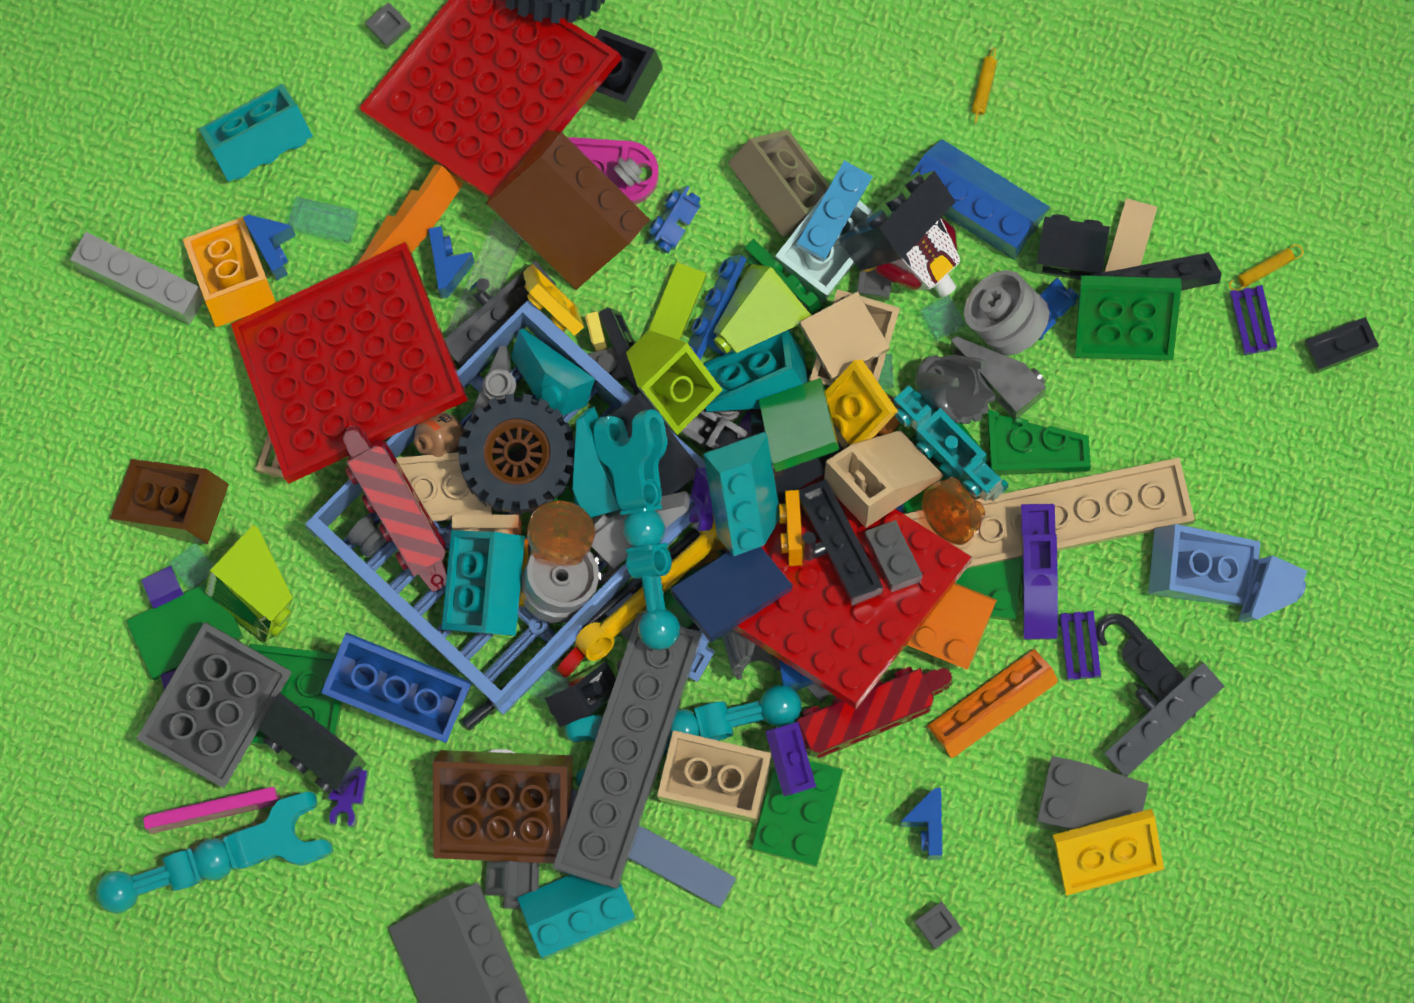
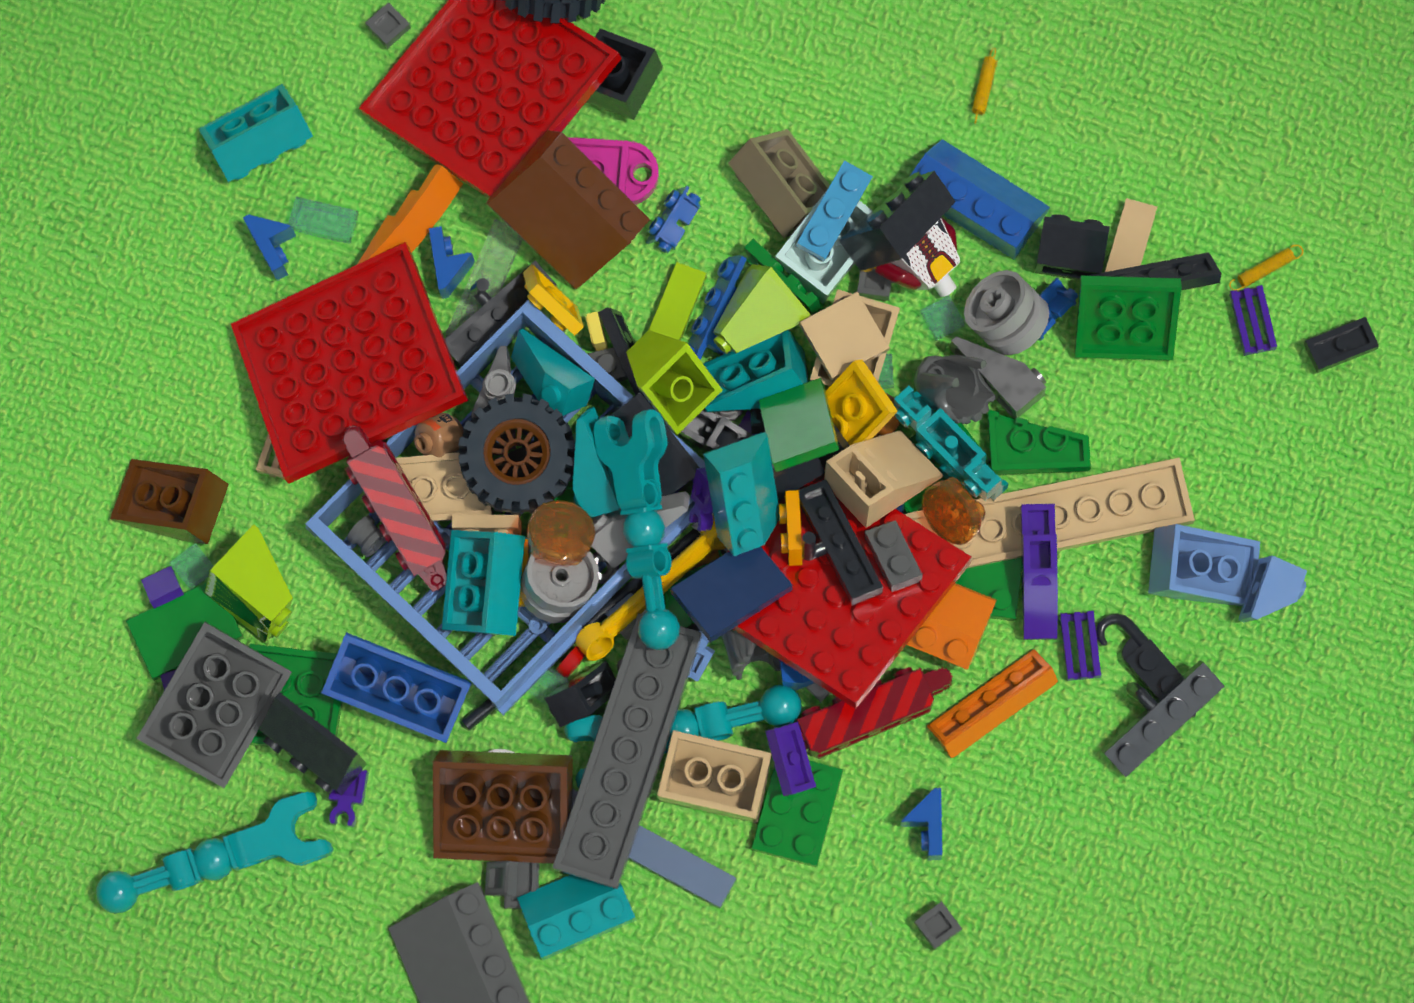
light grey brick [70,232,204,325] -> none
dark pink tile [143,787,281,834] -> none
light orange slope [183,217,276,327] -> none
light grey plate [614,157,643,187] -> none
dark grey slope [1035,756,1149,833] -> none
yellow plate [1053,809,1164,896] -> none

